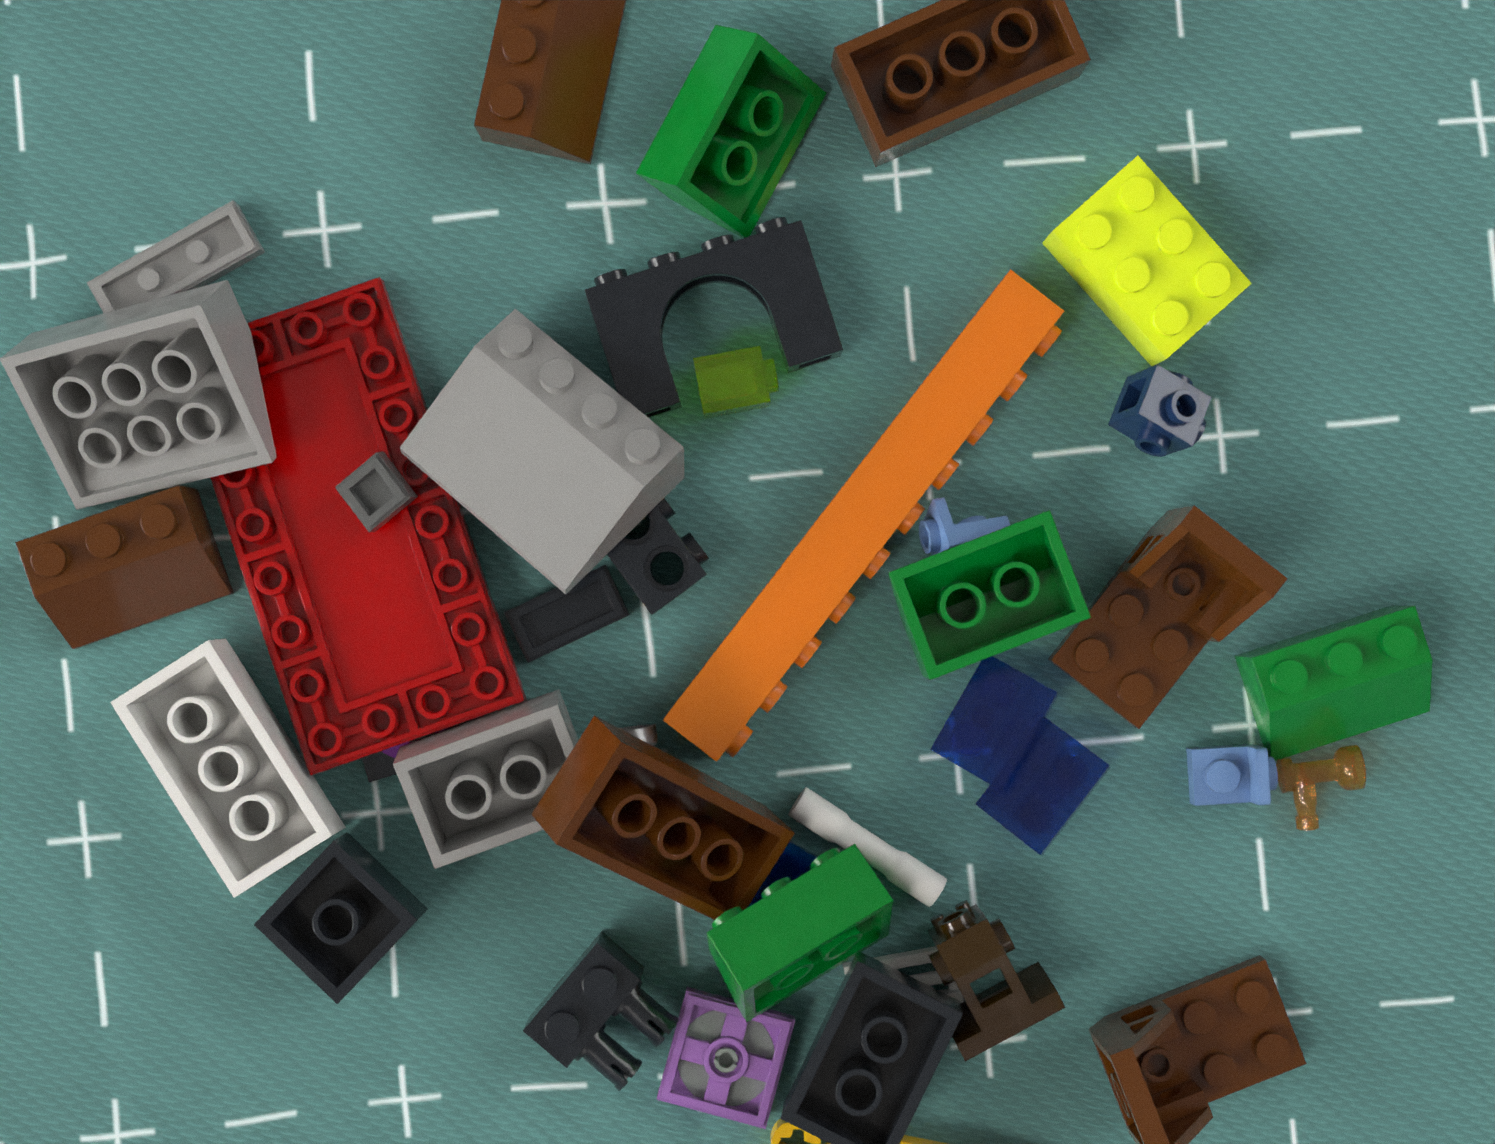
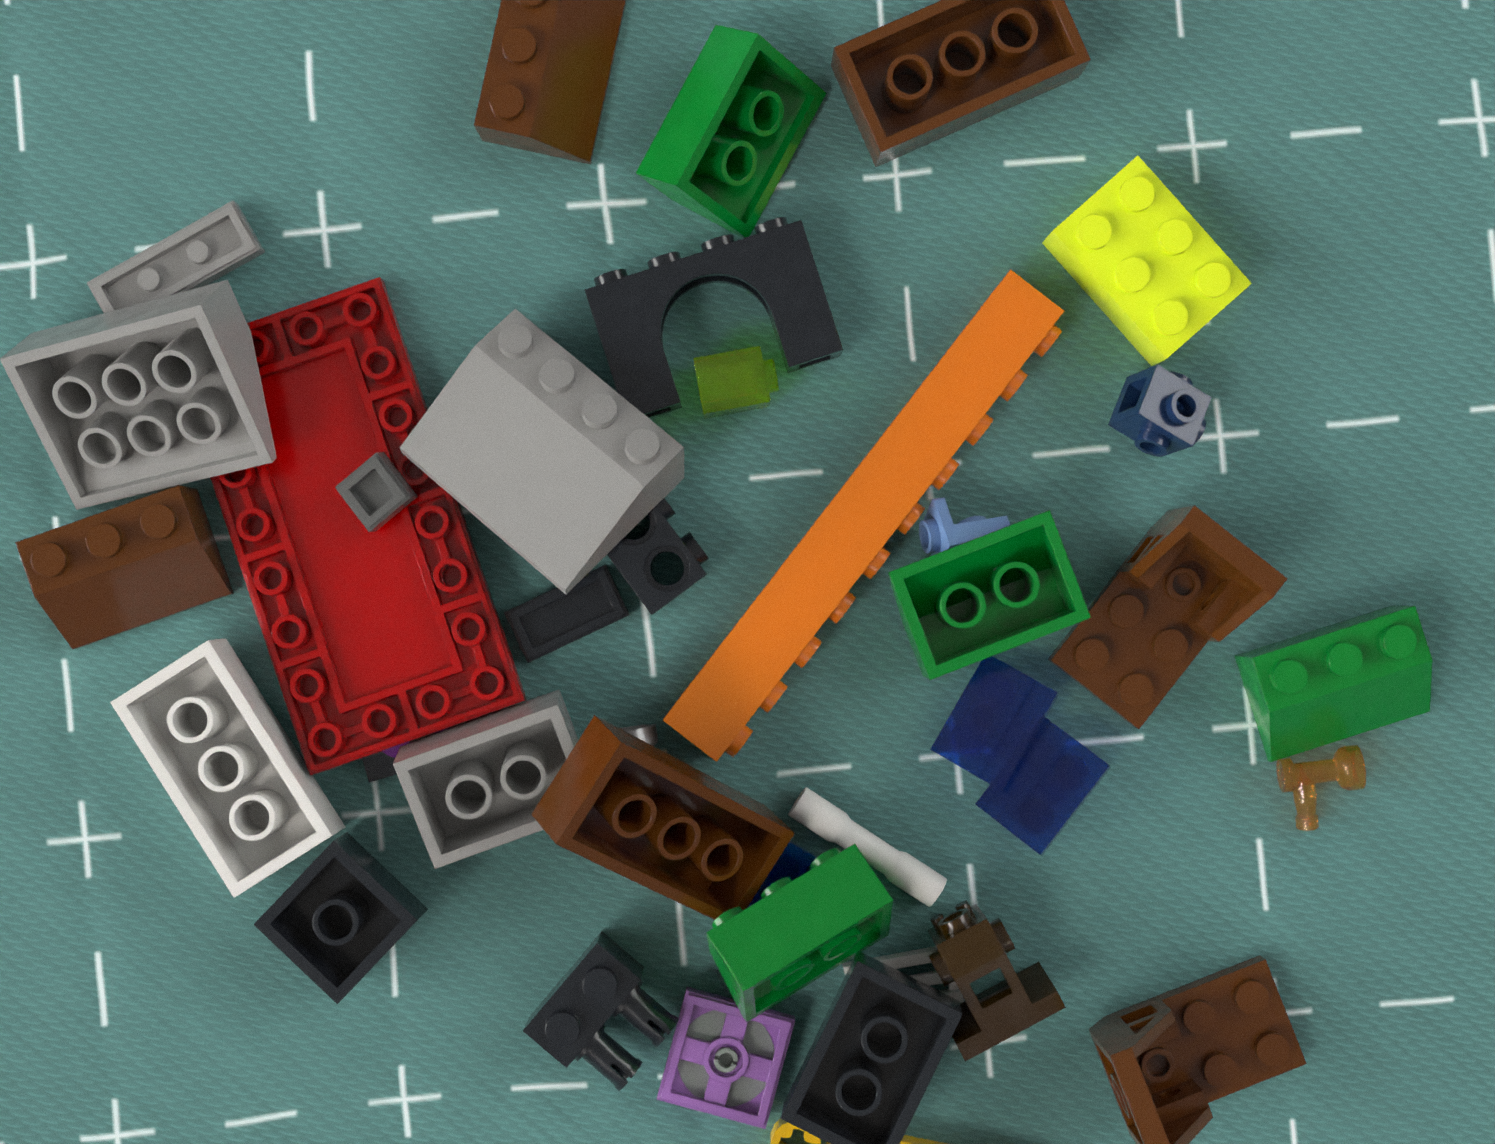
medium blue bracket [1186,744,1278,806] -> none

